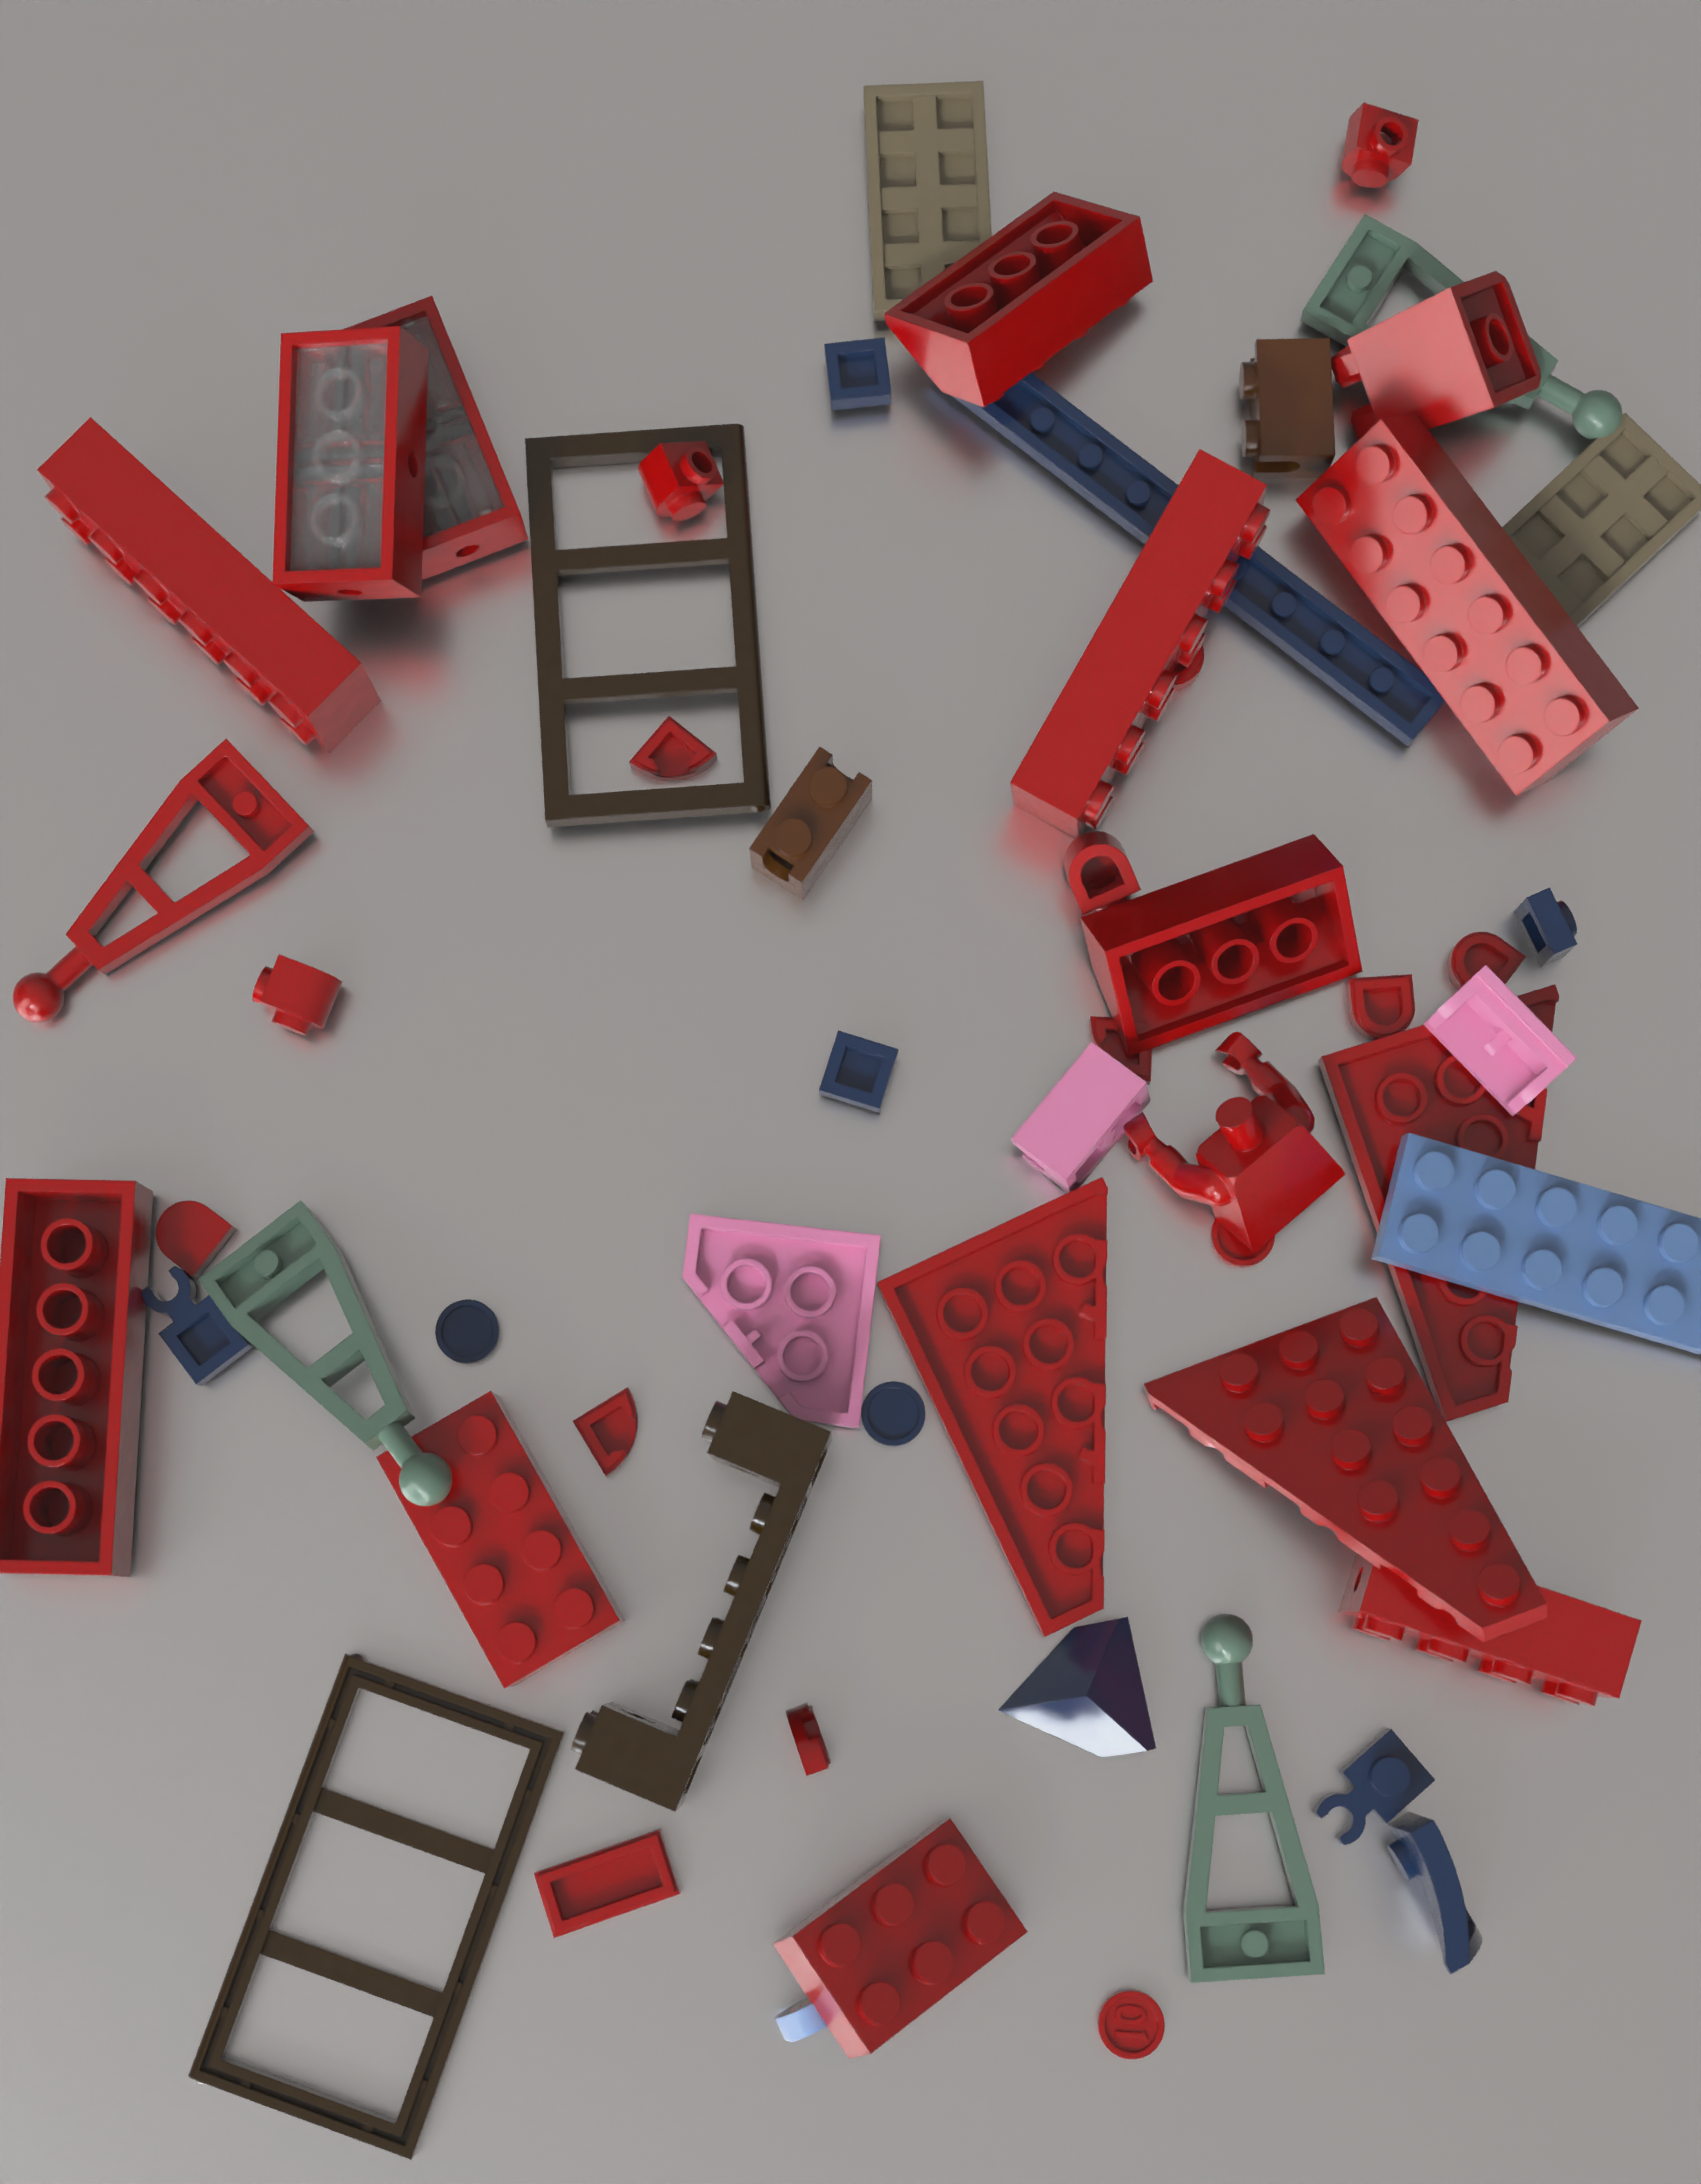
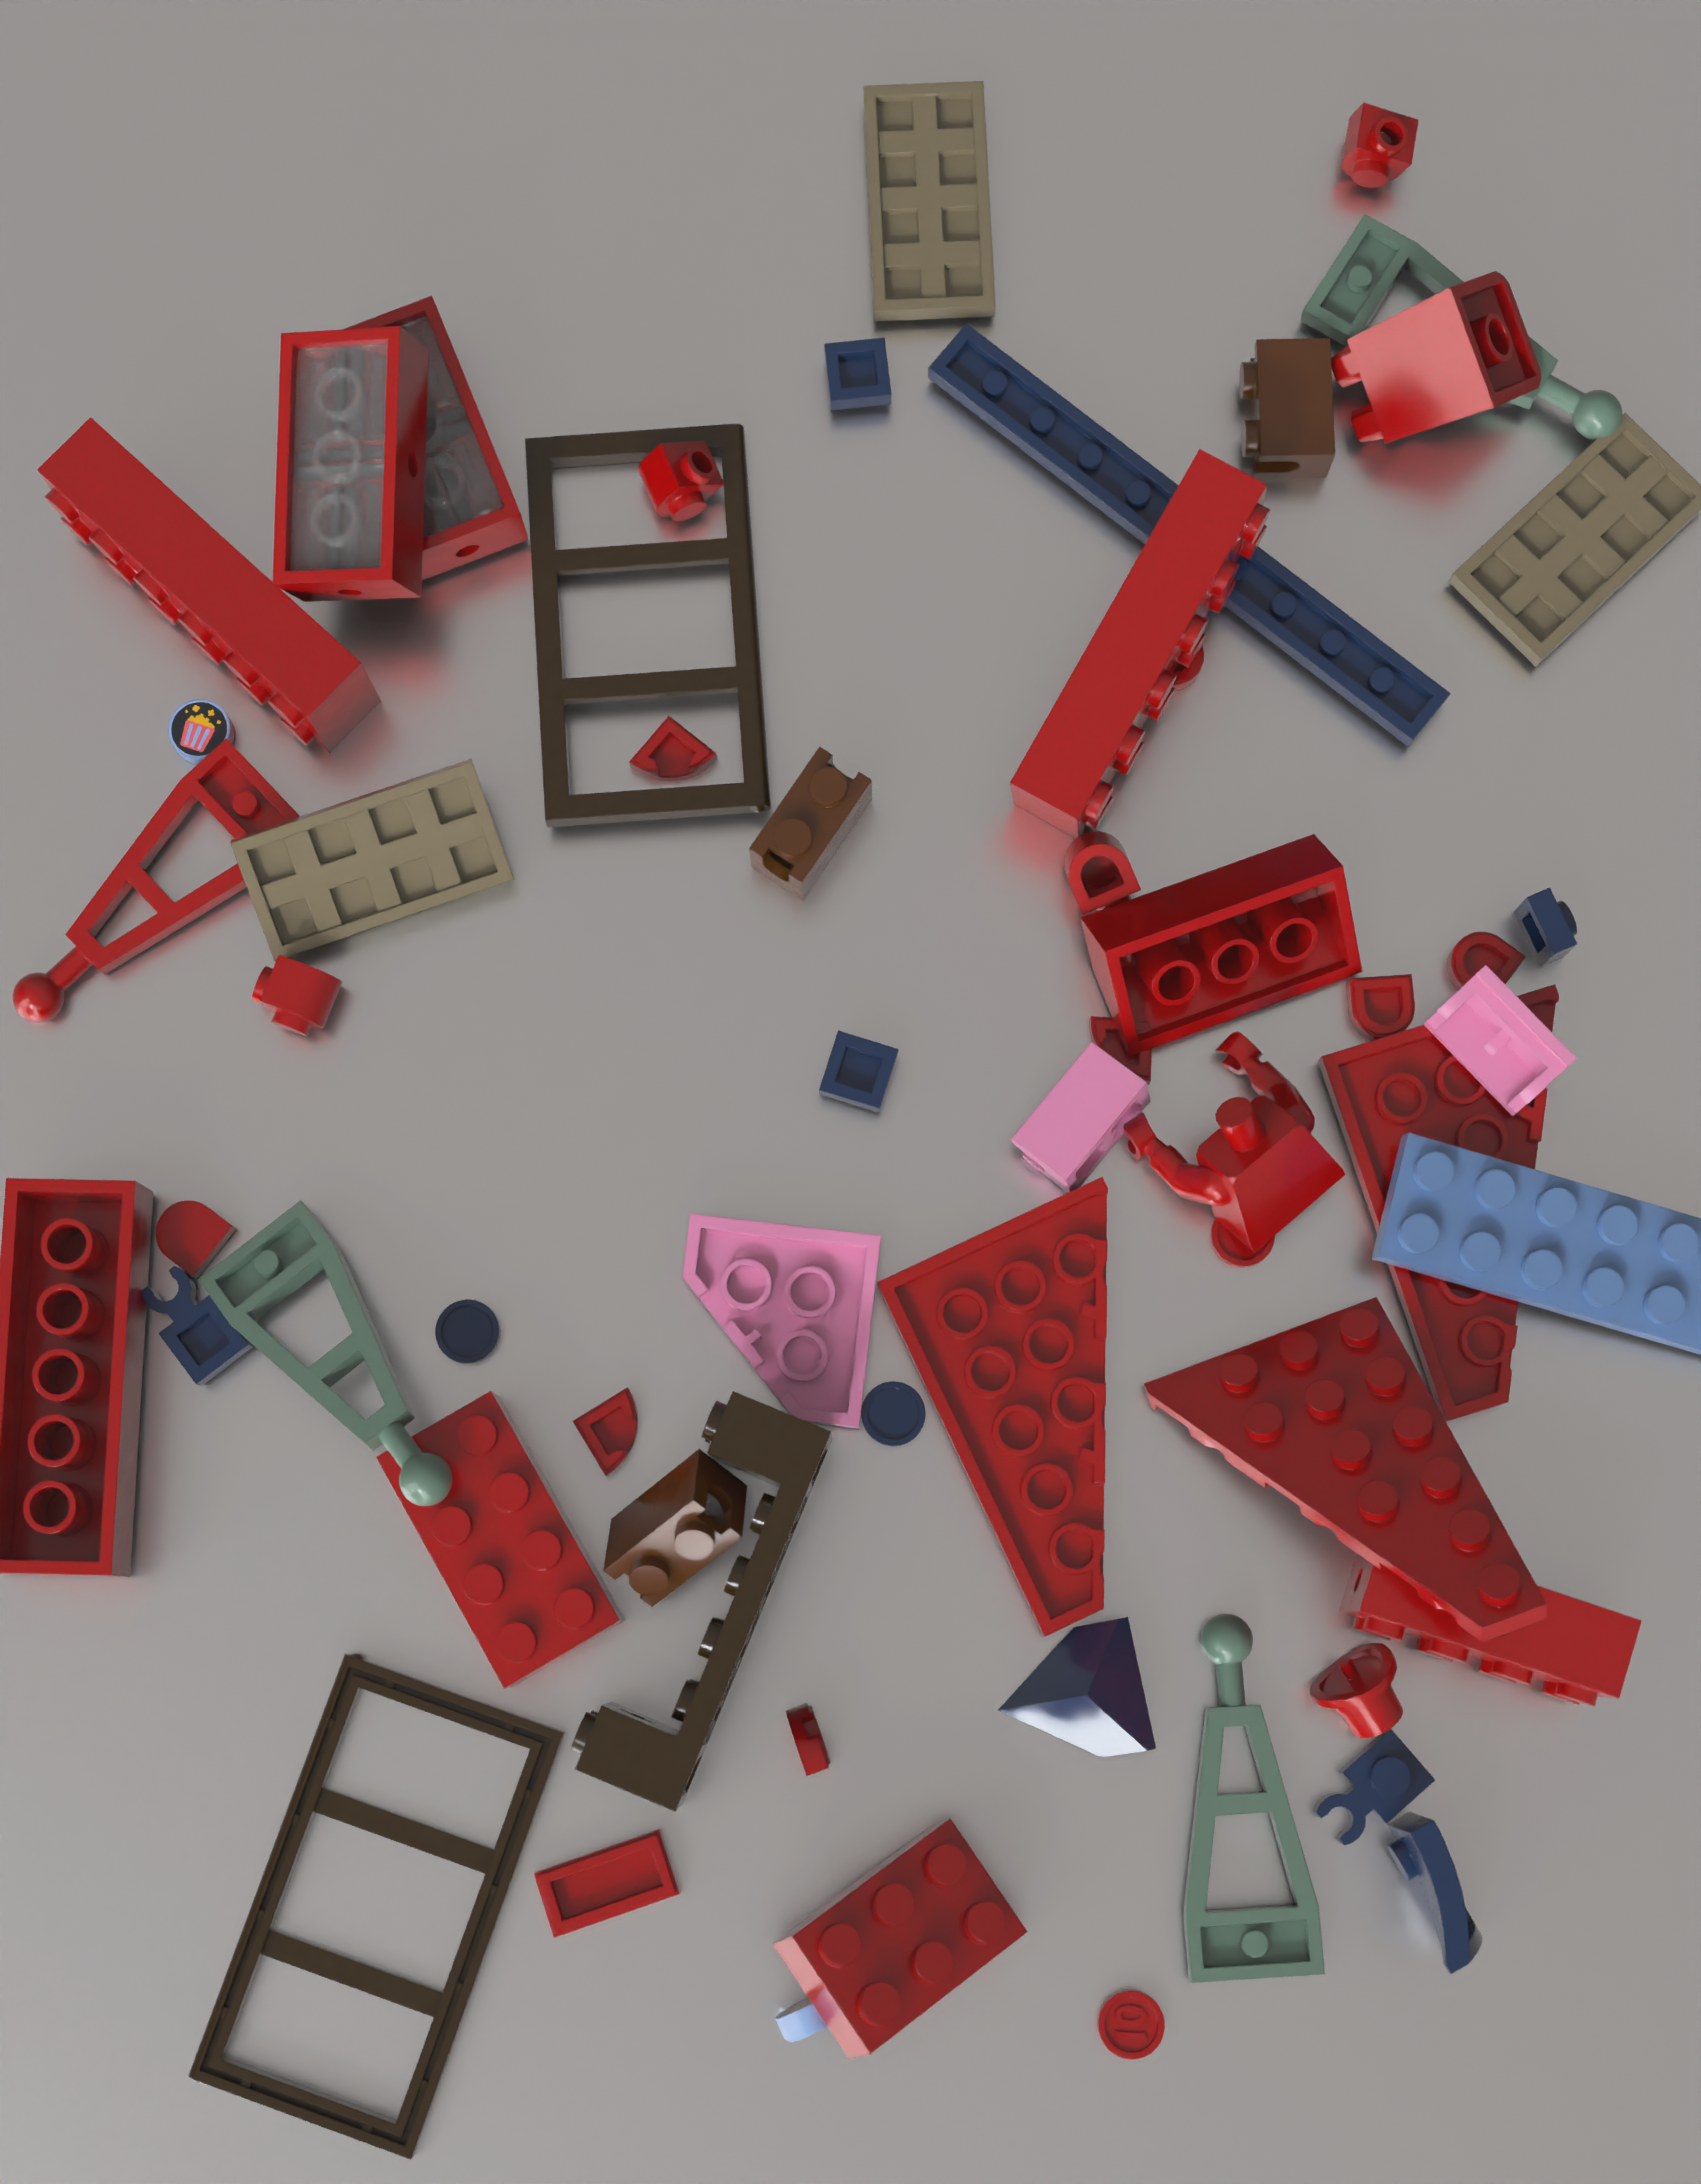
red slope [884,192,1153,407] -> none
brick [1296,412,1639,796] -> none
none -> tile [168,699,234,764]
none -> dark tan plate [230,759,514,961]
none -> reddish brown brick [603,1448,747,1607]
none -> red piece [1310,1643,1403,1739]

